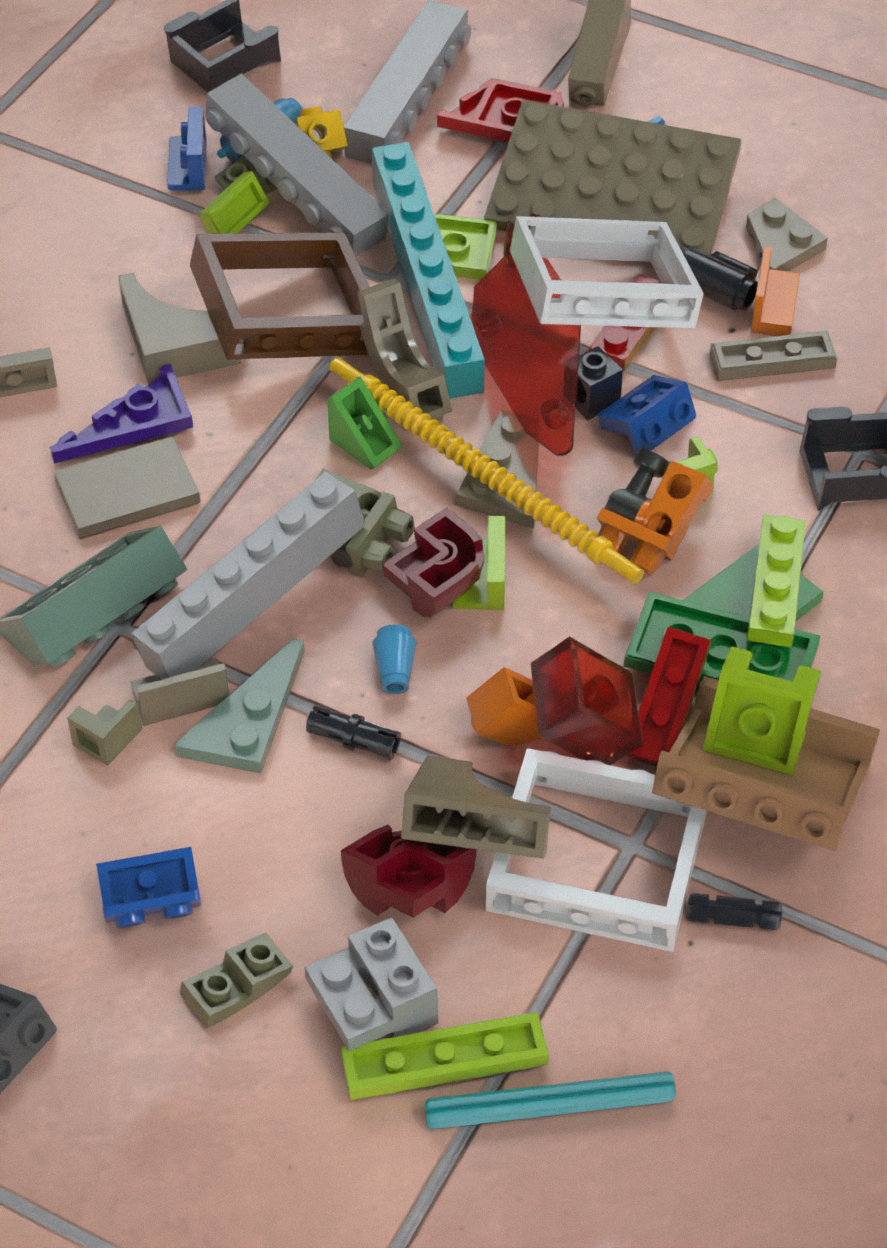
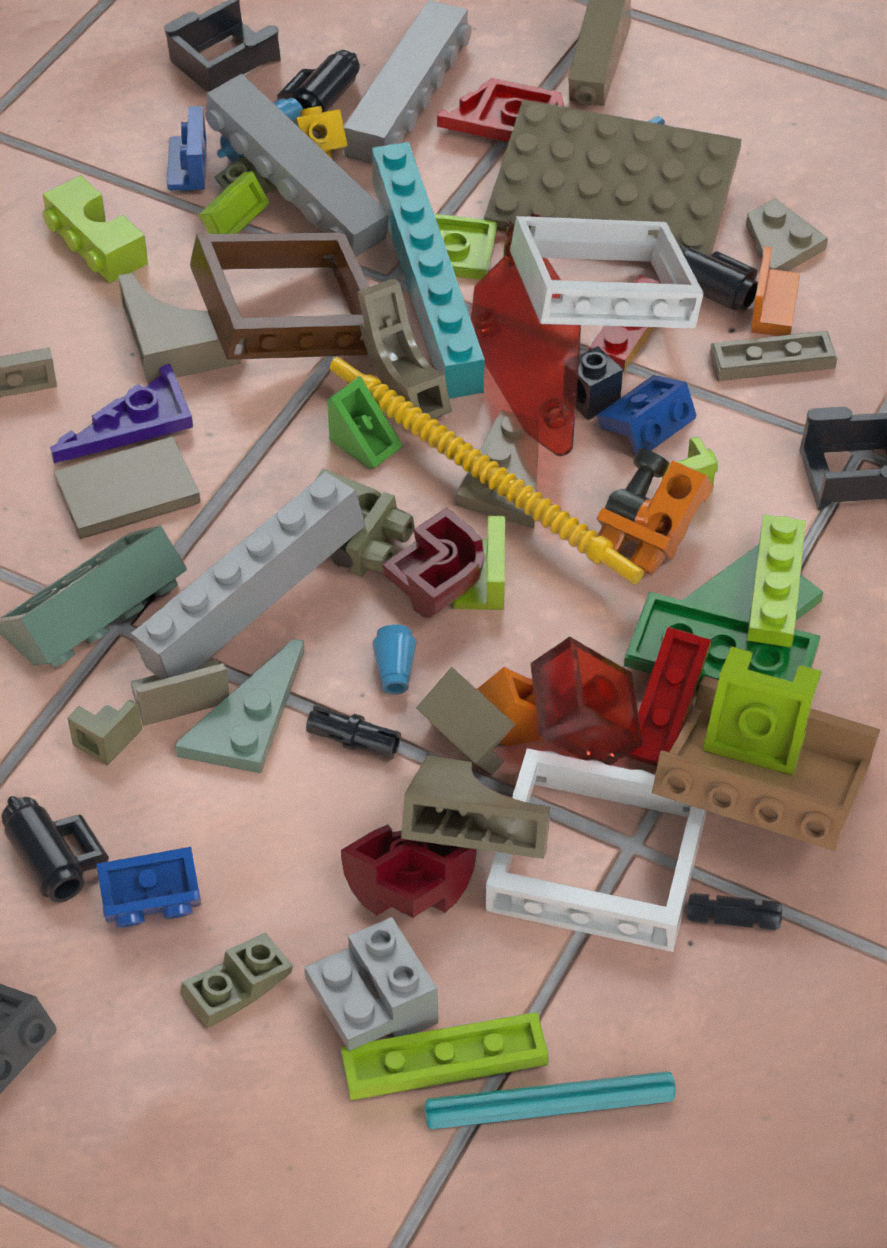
none -> black piece [1,796,109,903]
none -> lime arch [43,175,148,283]
none -> black piece [277,50,360,112]
none -> dark tan panel [416,667,516,775]

